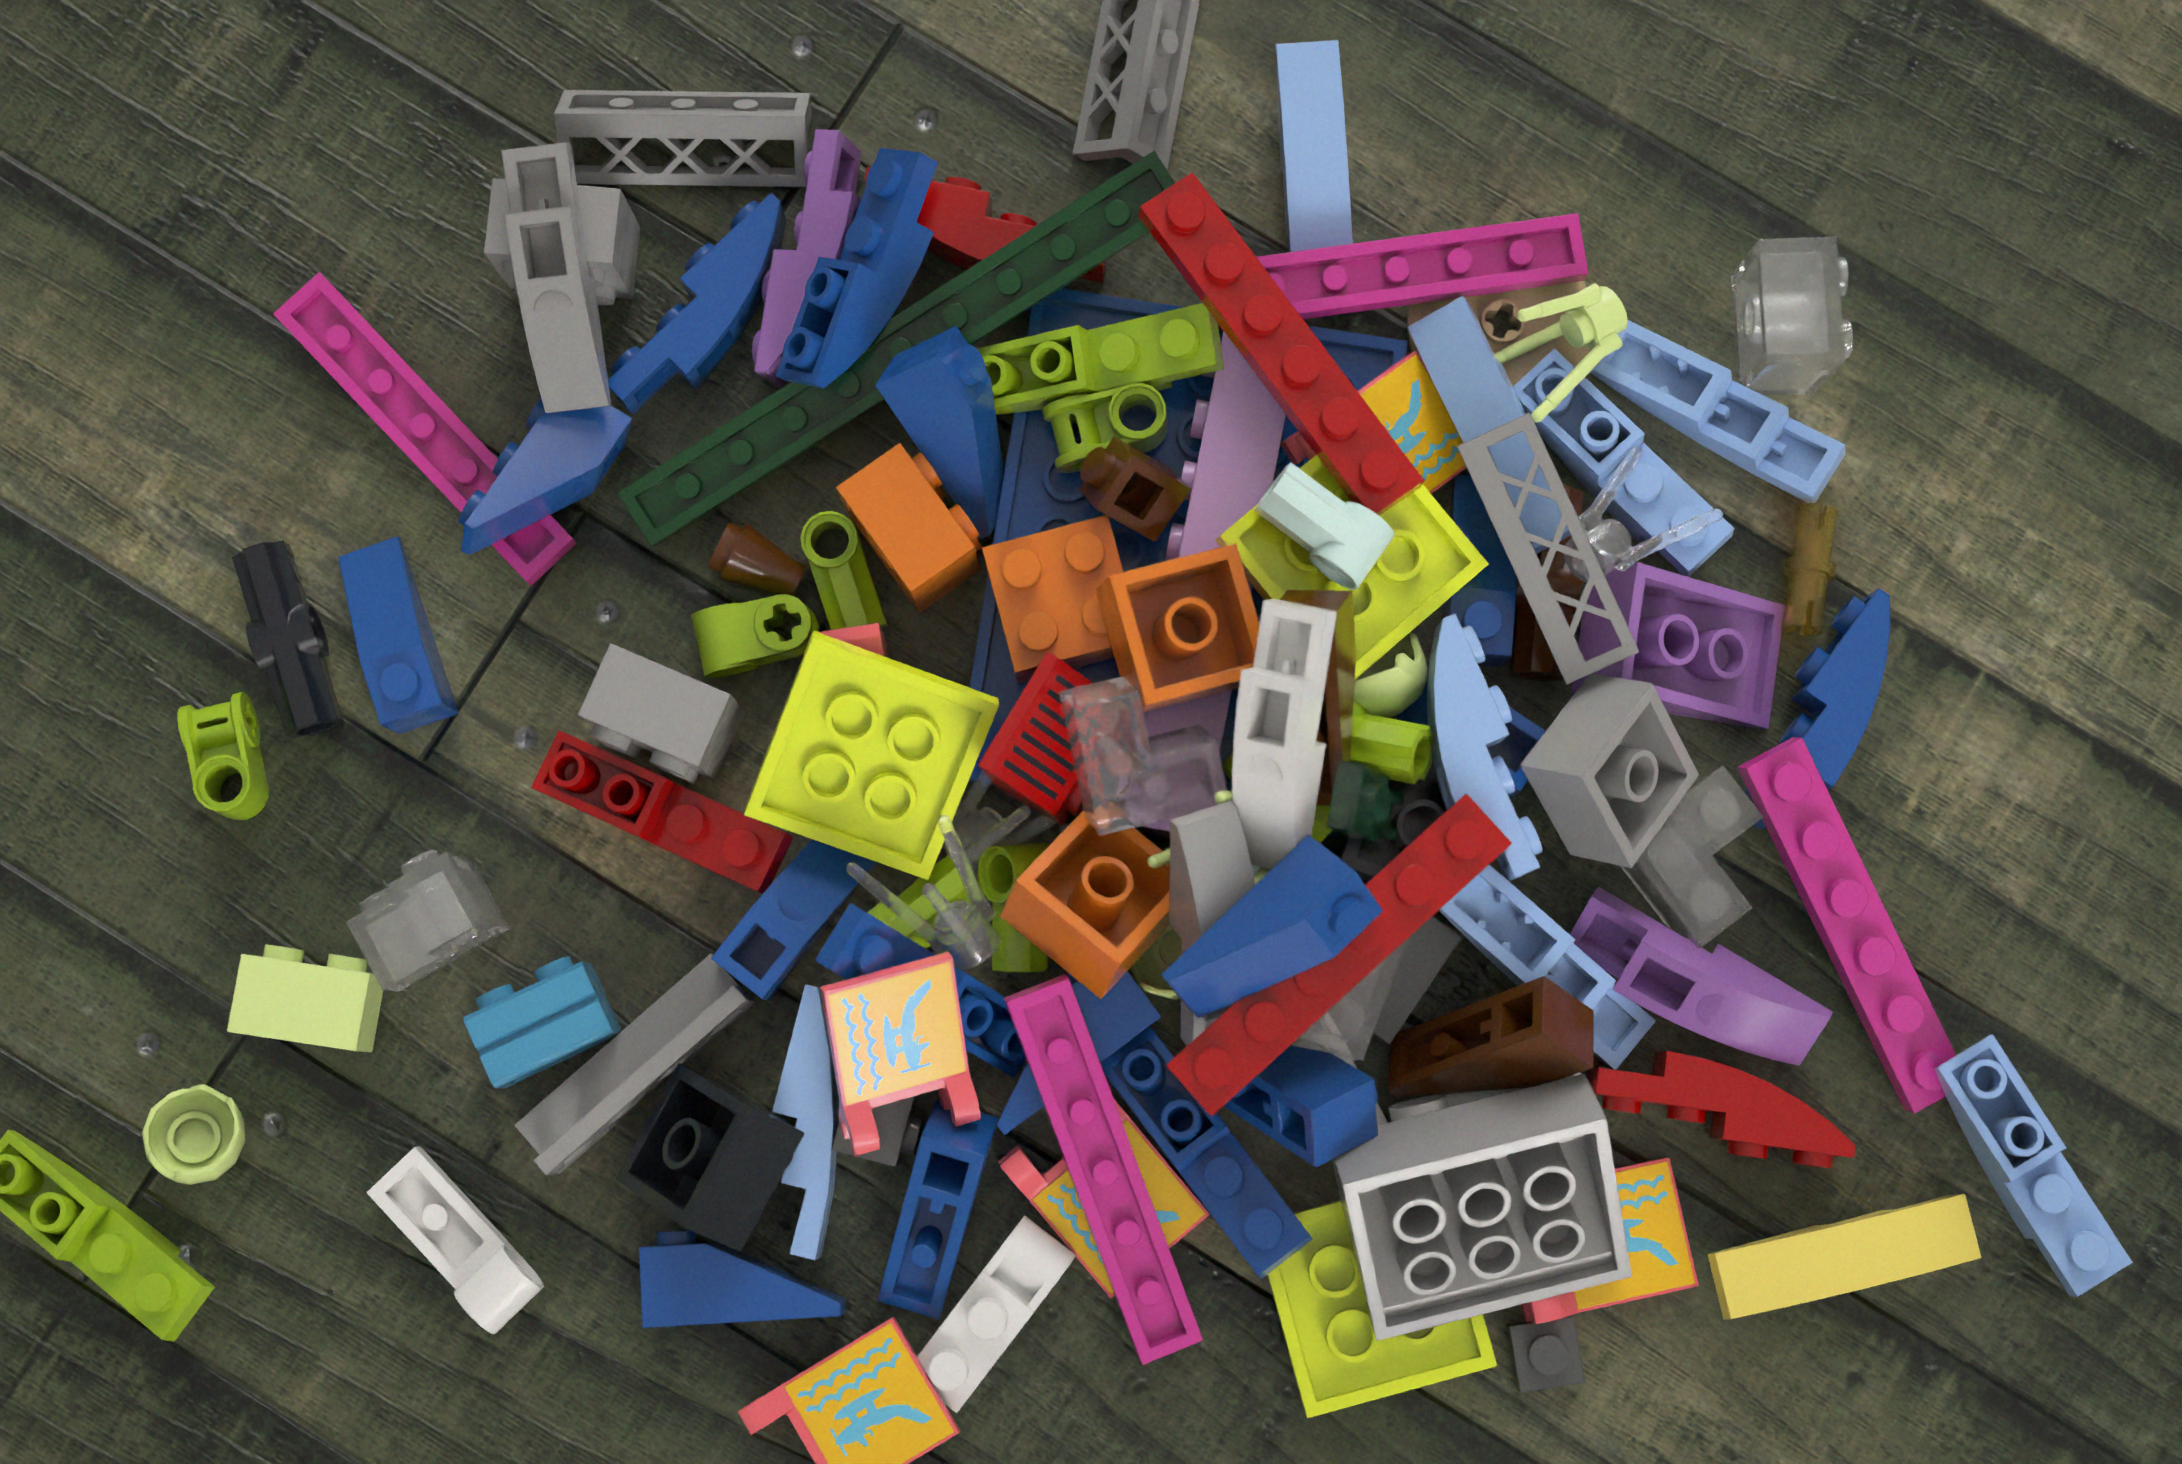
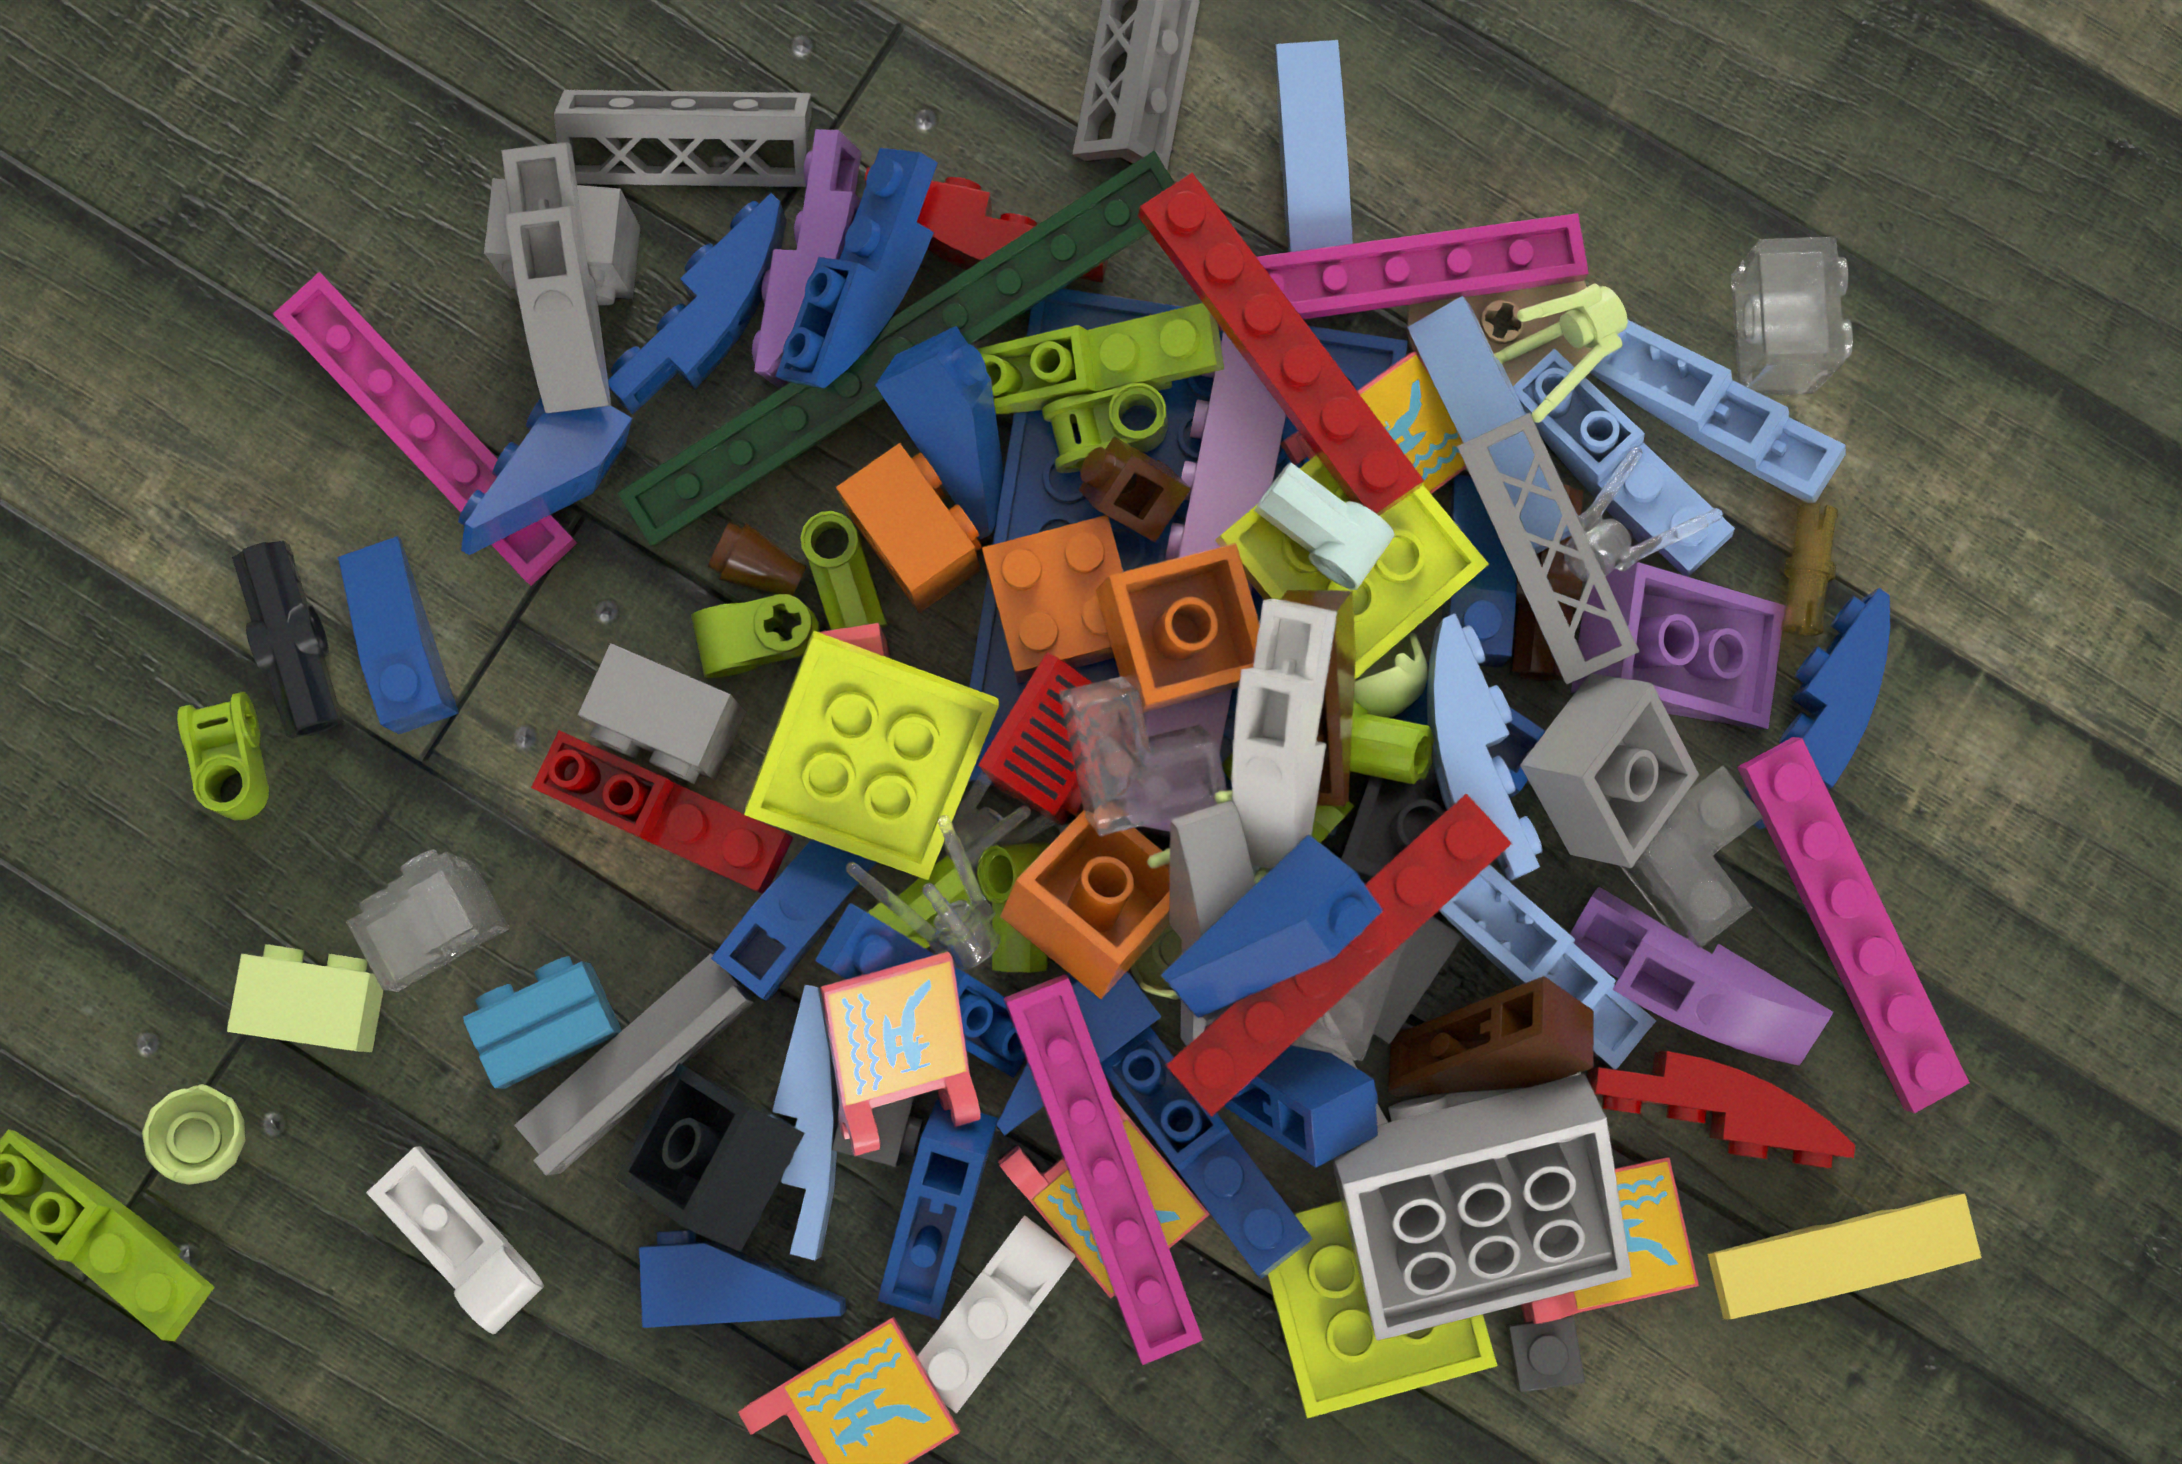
clear green plate [1326,761,1404,842] -> none
light blue slope [1934,1034,2133,1297] -> none

